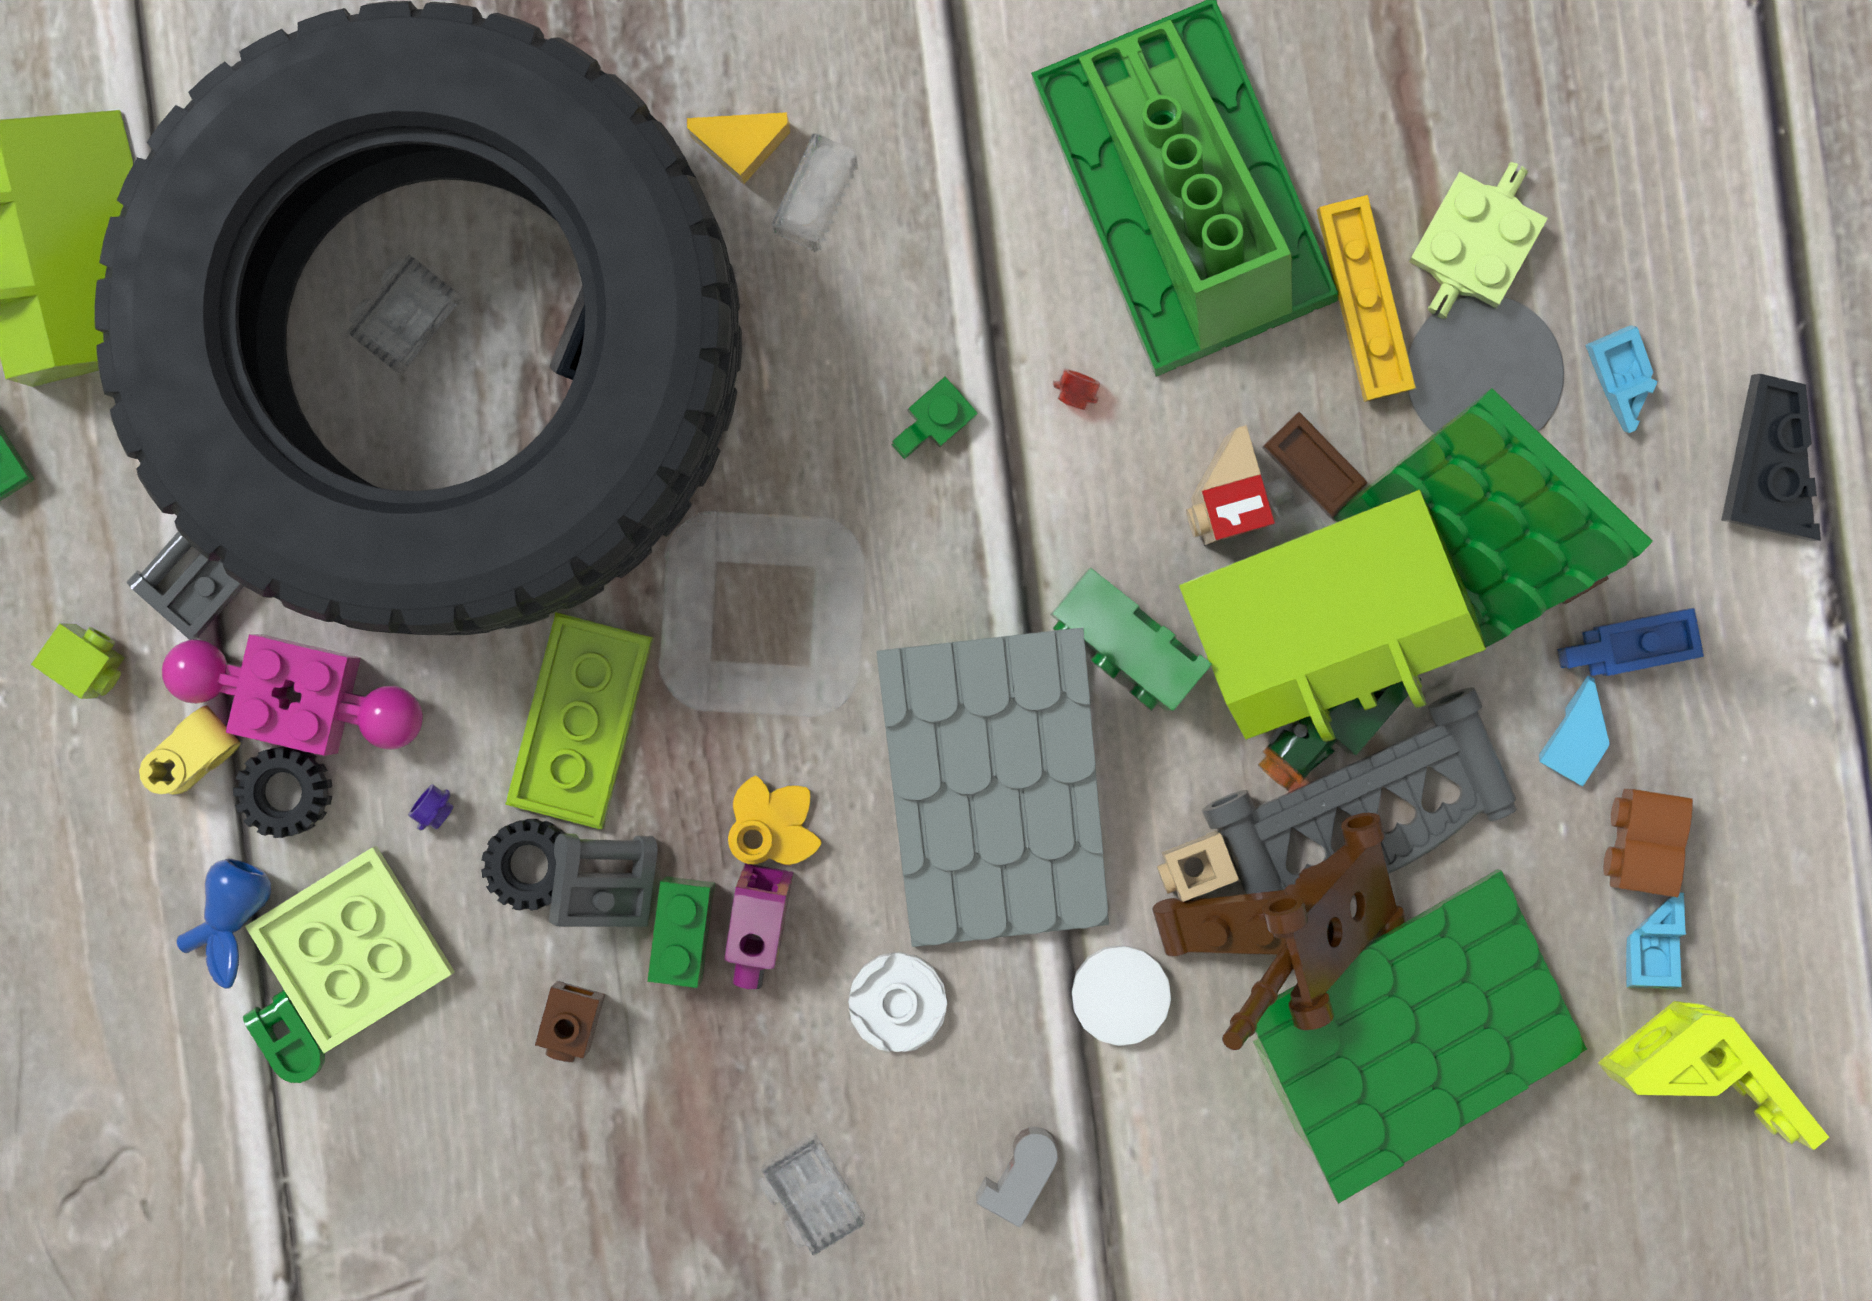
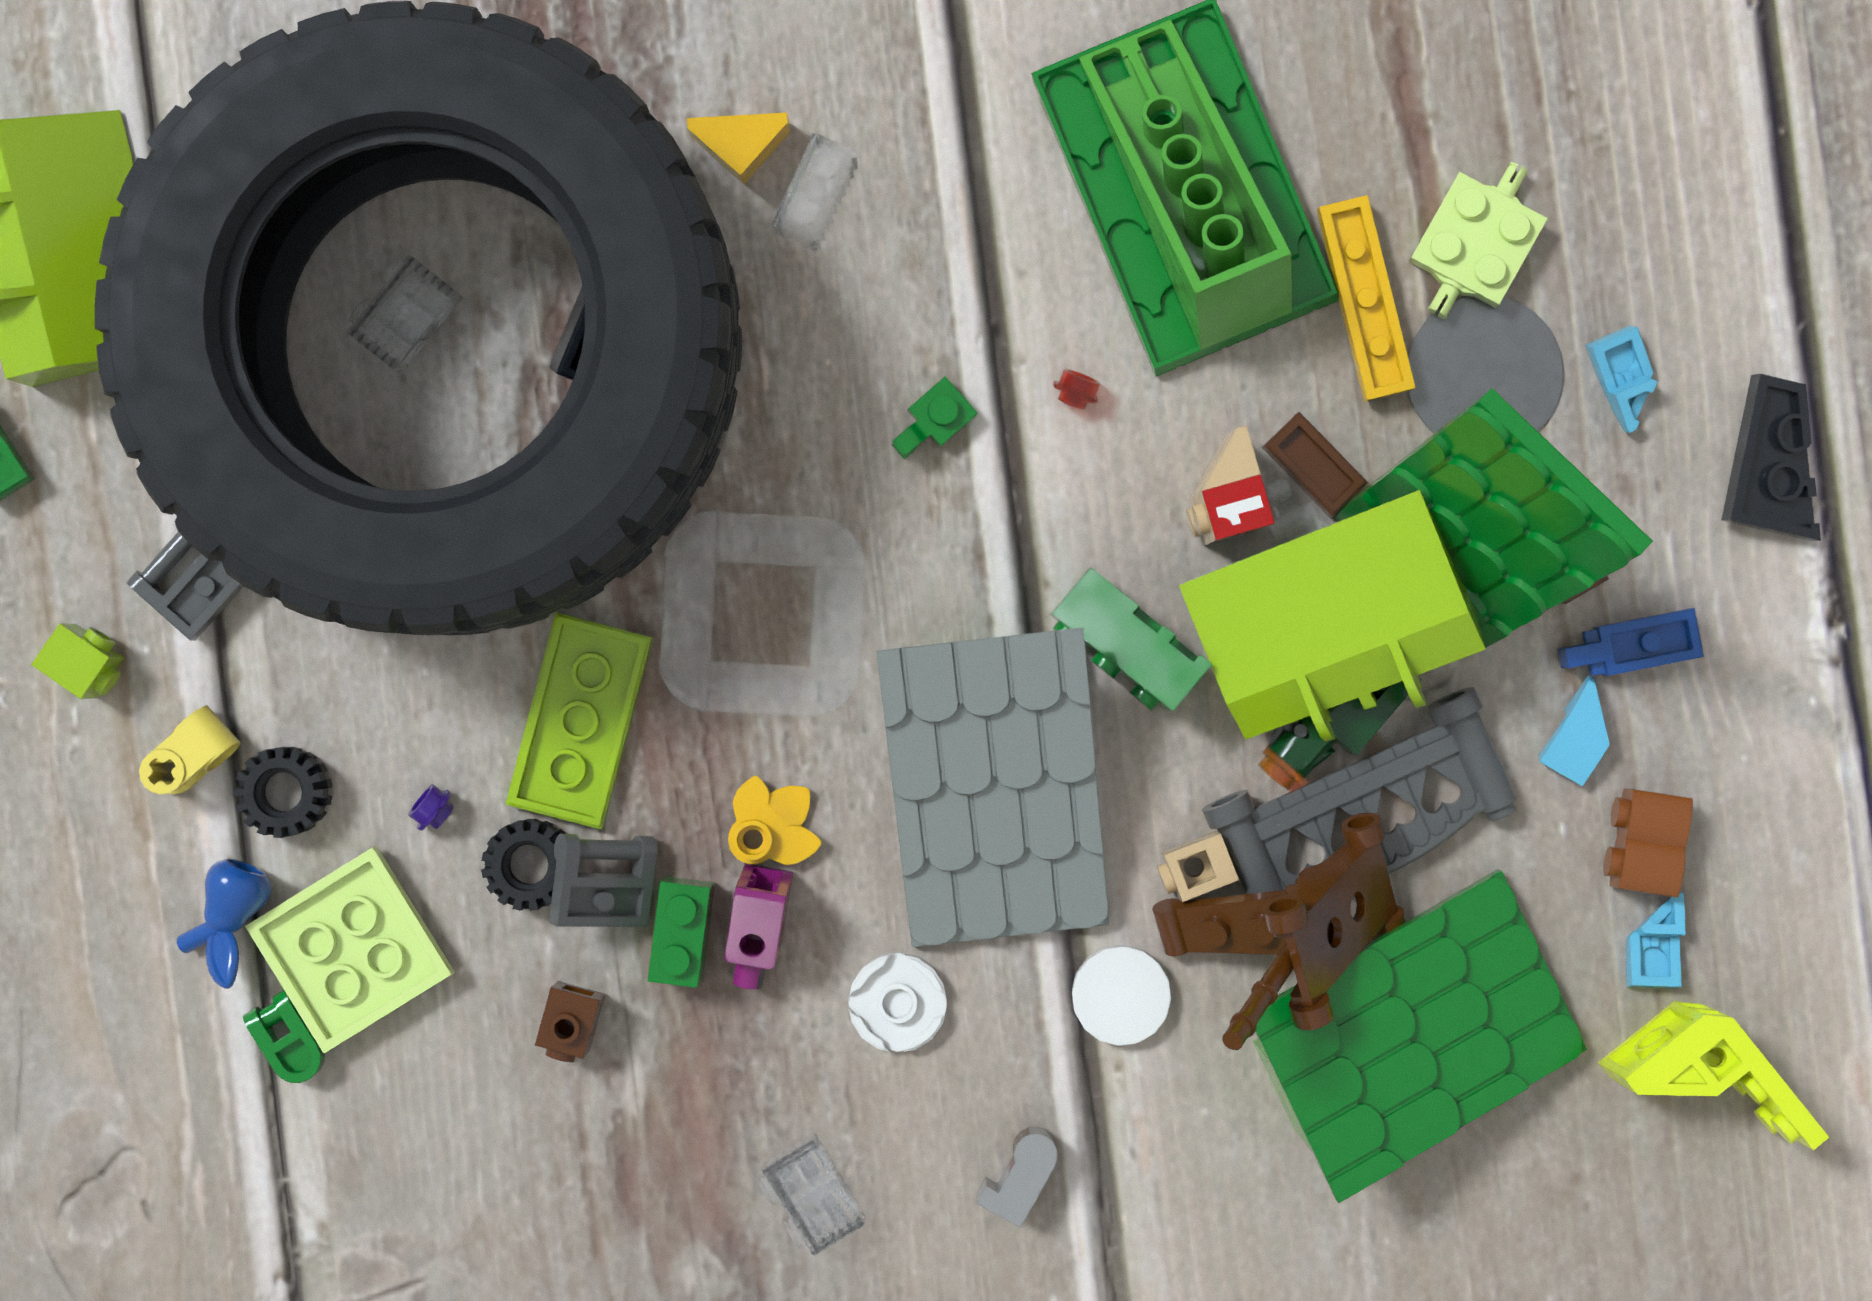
dark pink brick [162,634,423,756] -> none

